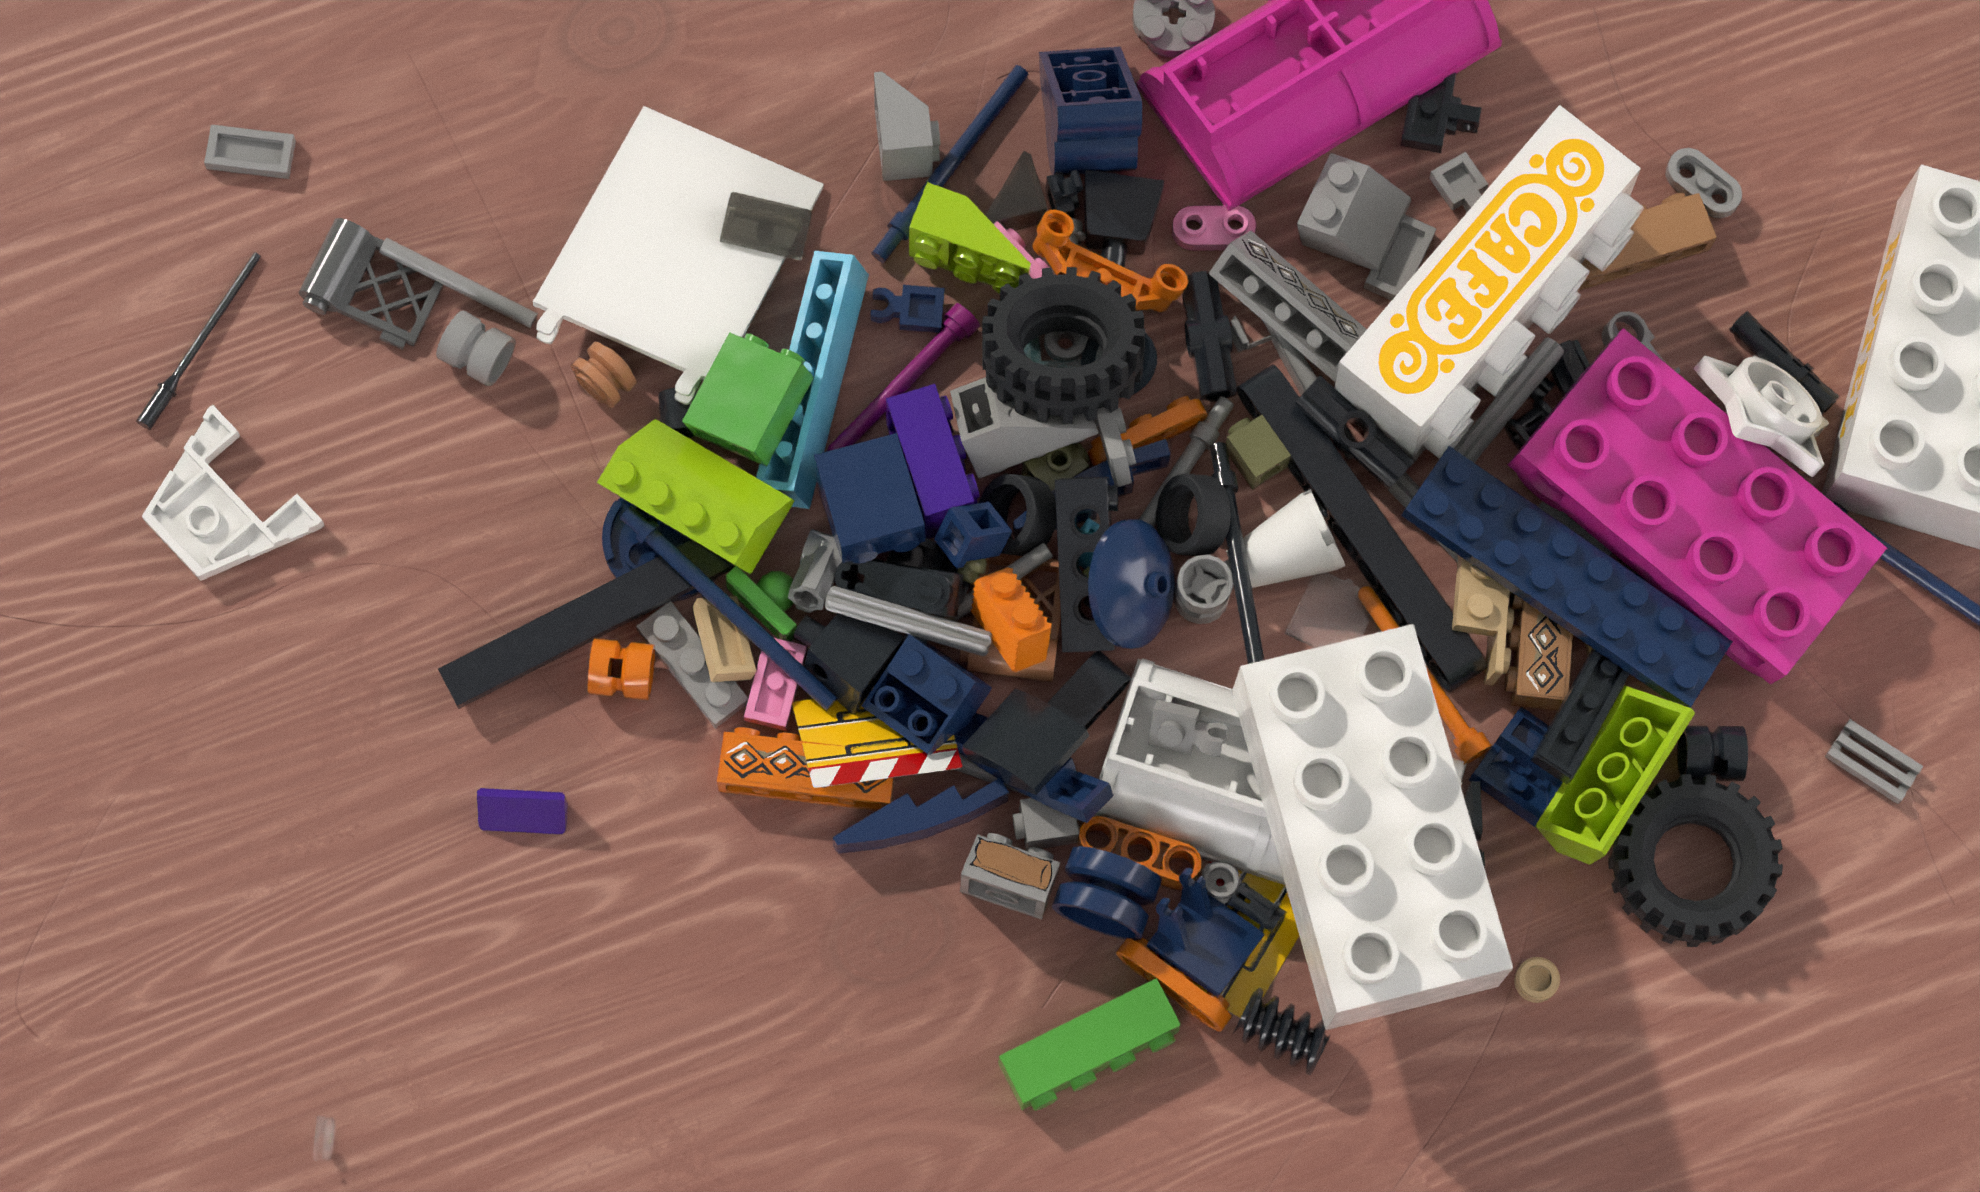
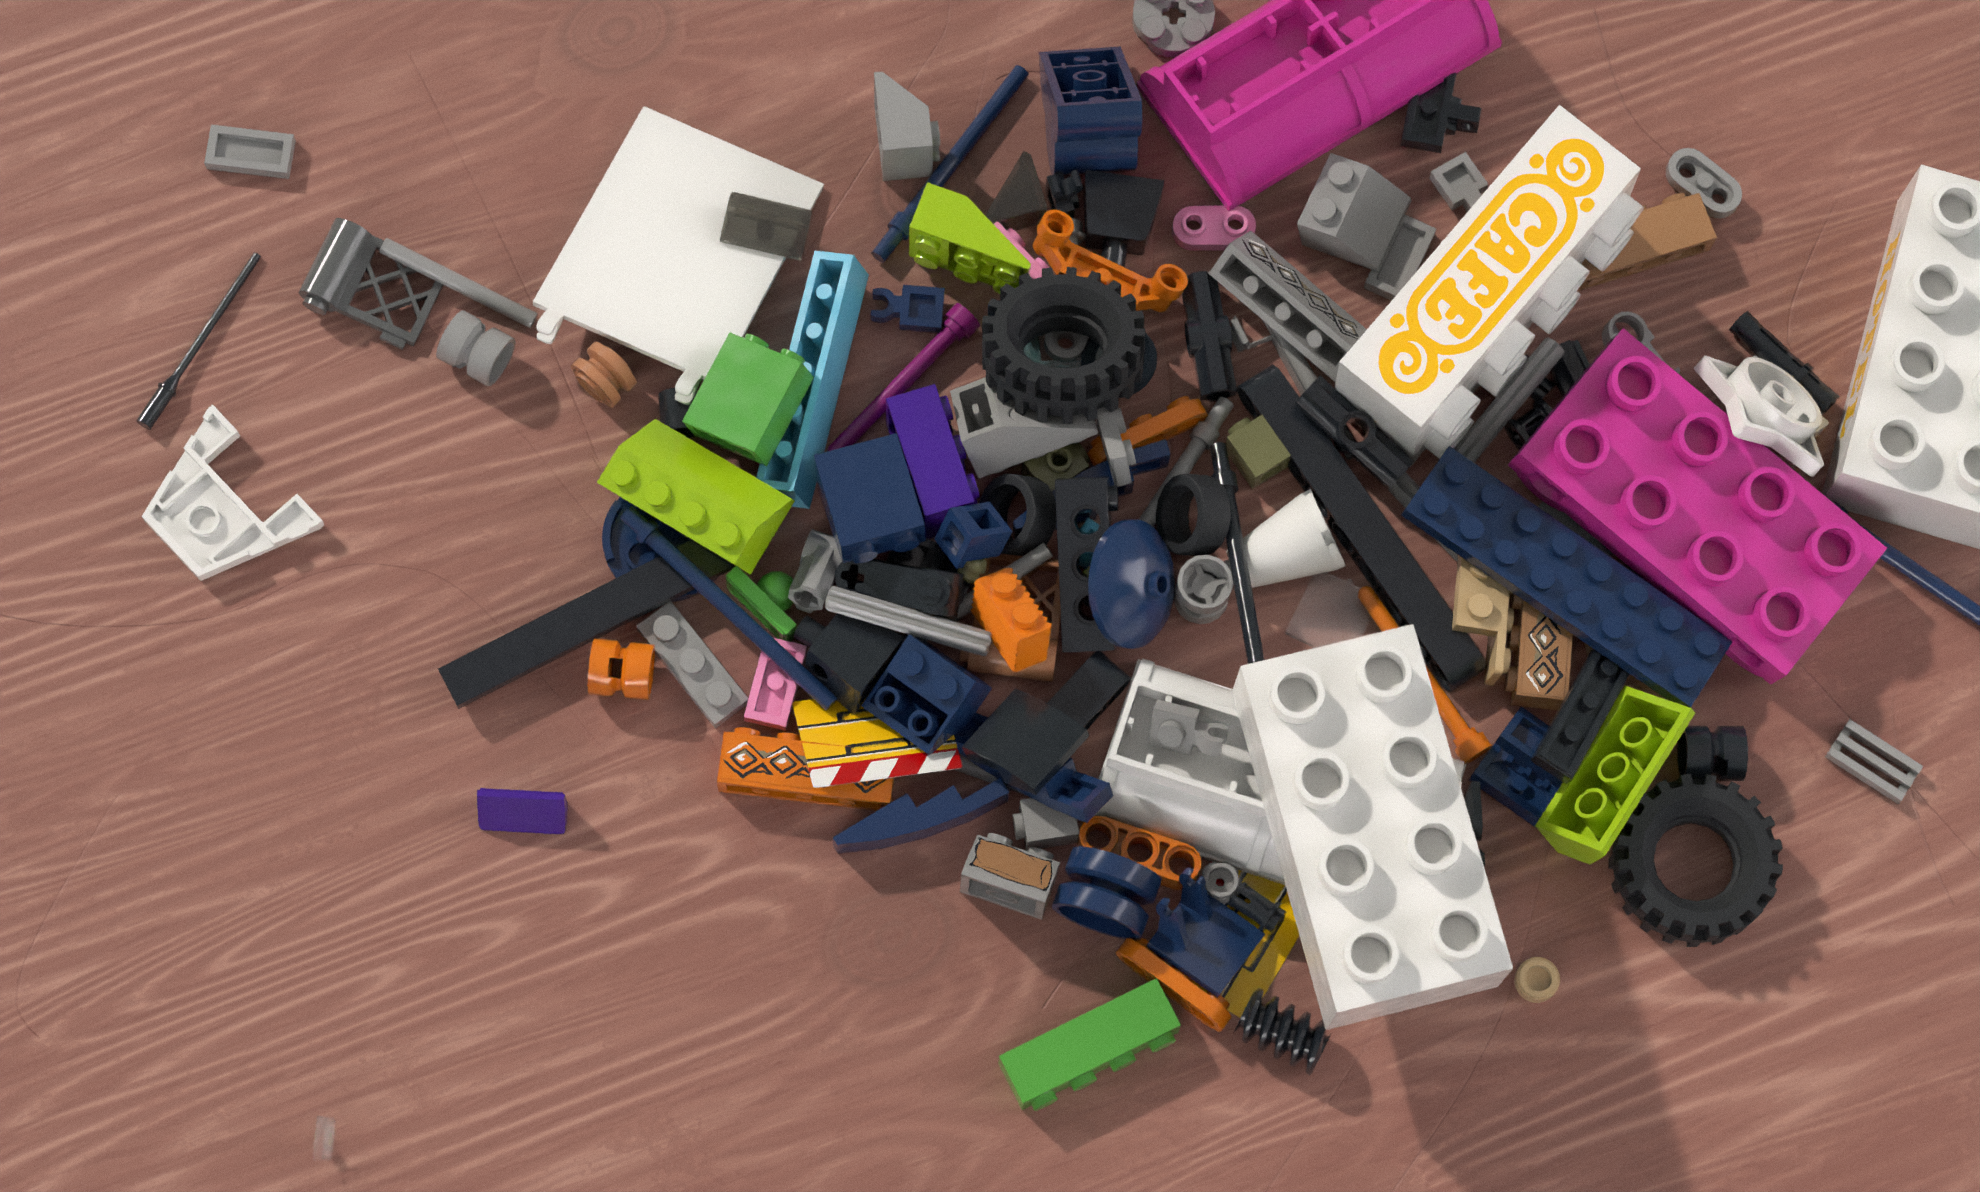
tan tile [692,596,757,682] -> none

